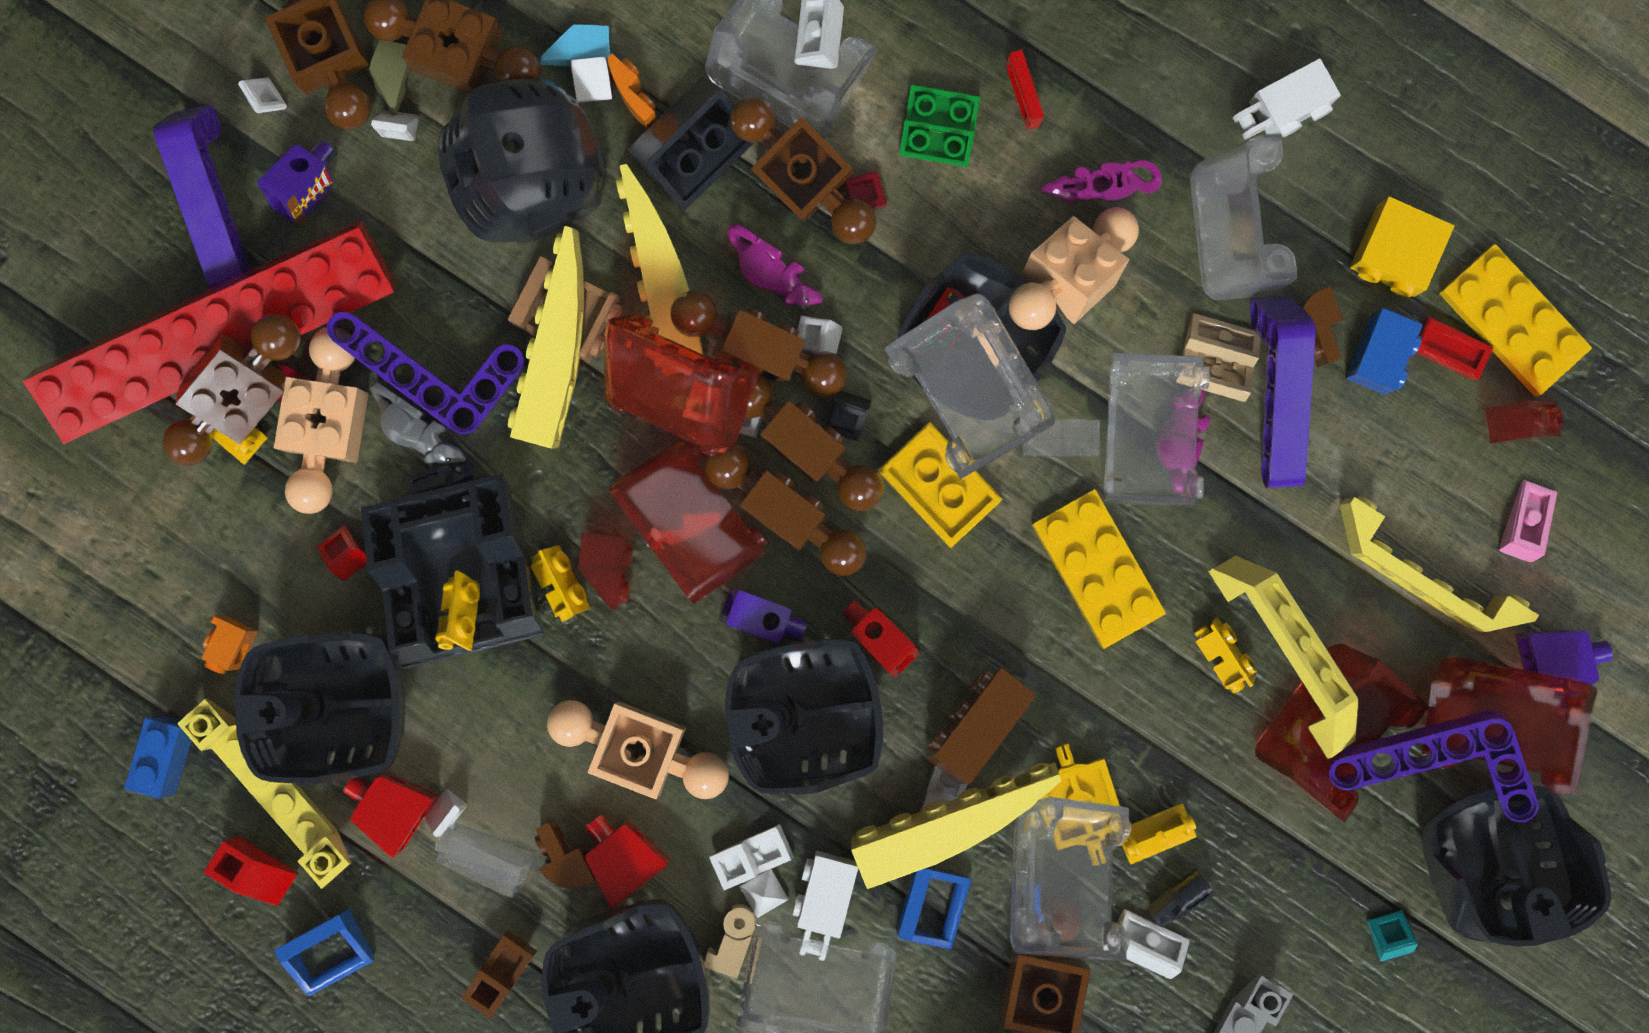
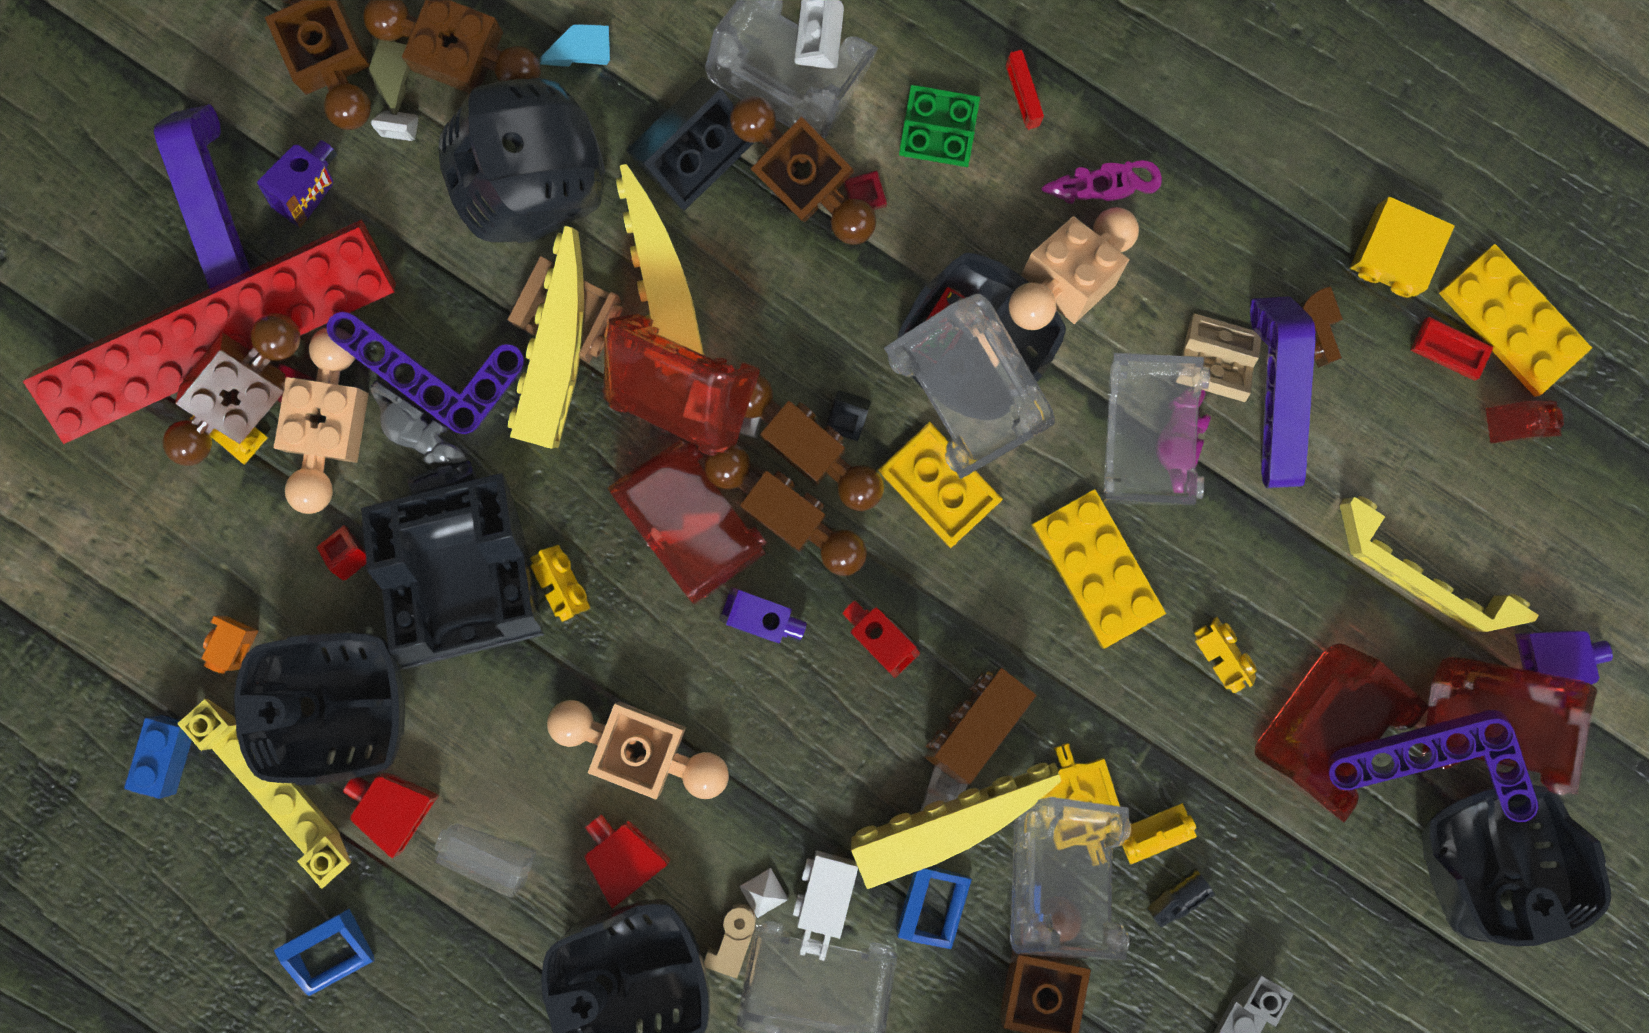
red slope [203,835,299,905] -> none
white slope [238,77,287,113] -> none
white slope [425,789,467,837] -> none
yellow hinge [435,570,481,651] -> none
reddish brown brick [461,930,537,1019] -> none
reddish brown brick [535,818,596,889] -> none
white slope [571,57,612,103] -> none
clear red slope [578,533,634,610] -> none
orange slope [607,54,657,130] -> none
reddish brown brick [670,290,847,397] -> none
white slope [709,824,794,890] -> none
black piece [725,639,883,795] -> none
magenta animal [727,223,823,307] -> none
white slope [797,316,842,355] -> none
clear slope [1023,419,1100,457] -> none
white slope [1107,909,1190,979] -> none
clear windscreen [1190,133,1298,300] -> none
light yellow slope [1208,556,1358,759] -> none
white brick [1233,59,1341,140] -> none
blue brick [1345,308,1423,395] -> none
teal slope [1367,910,1418,961] -> none
bright pink slope [1499,480,1557,562] -> none

